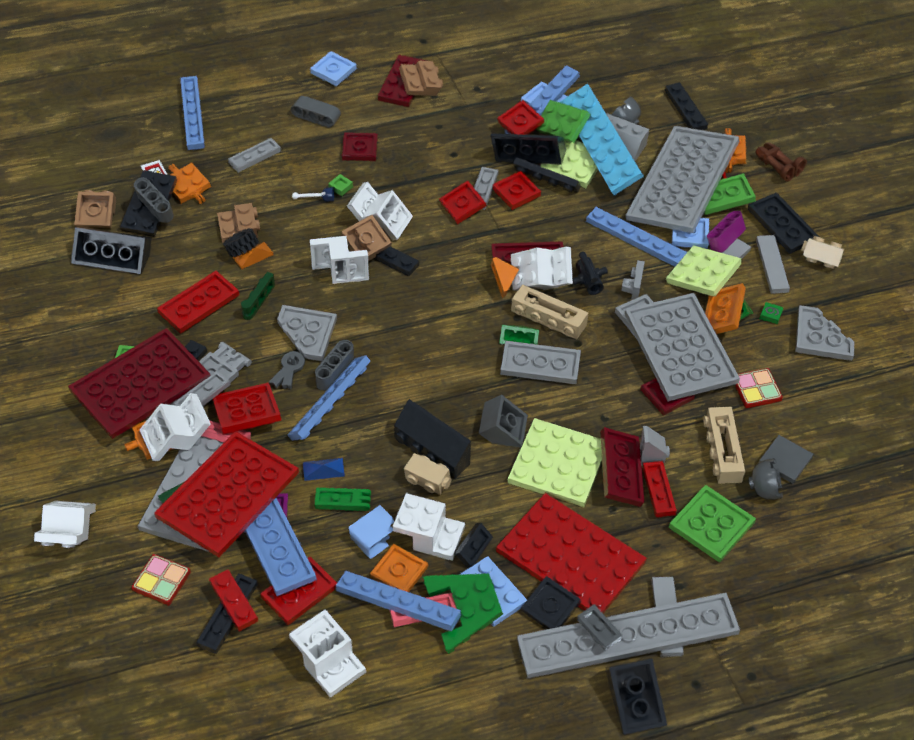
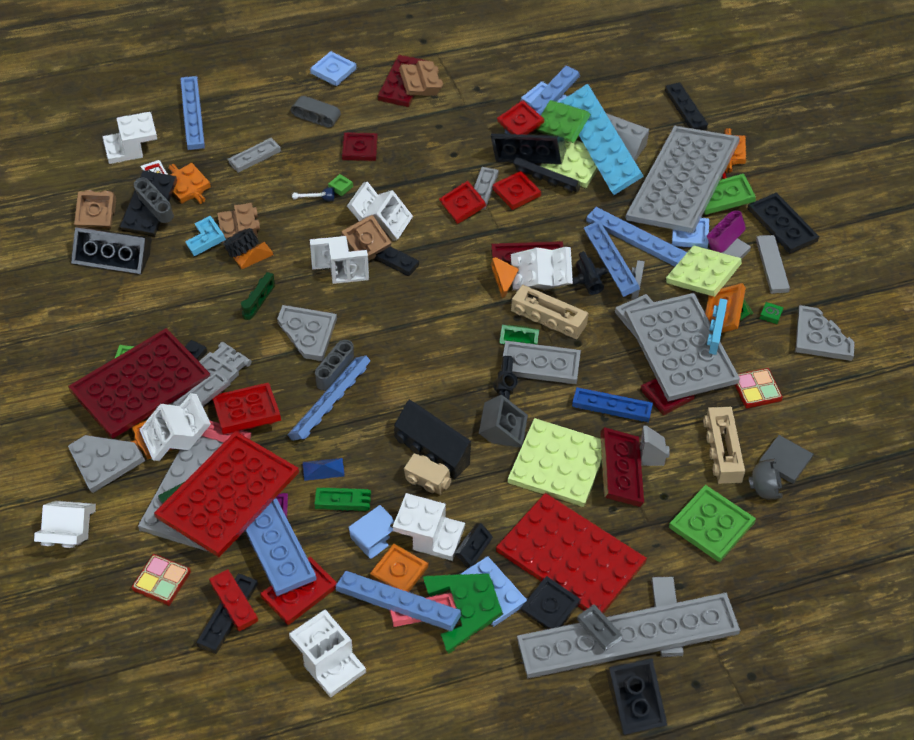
red plate [157,271,240,334] -> none
dark grey piece [269,351,305,389] -> none
dark grey cylinder [612,97,641,125] -> none
red plate [642,461,677,517] -> none
copper piece [755,142,807,181] -> none
tan brick [801,236,845,269] -> none
none -> light grey plate [68,435,145,493]
none -> white bracket [103,112,157,164]
none -> medium azure plate [185,216,226,256]
none -> black axle [493,356,518,400]
none -> blue plate [572,387,653,423]
none -> medium blue plate [584,220,640,297]
none -> medium azure plate [707,299,727,355]

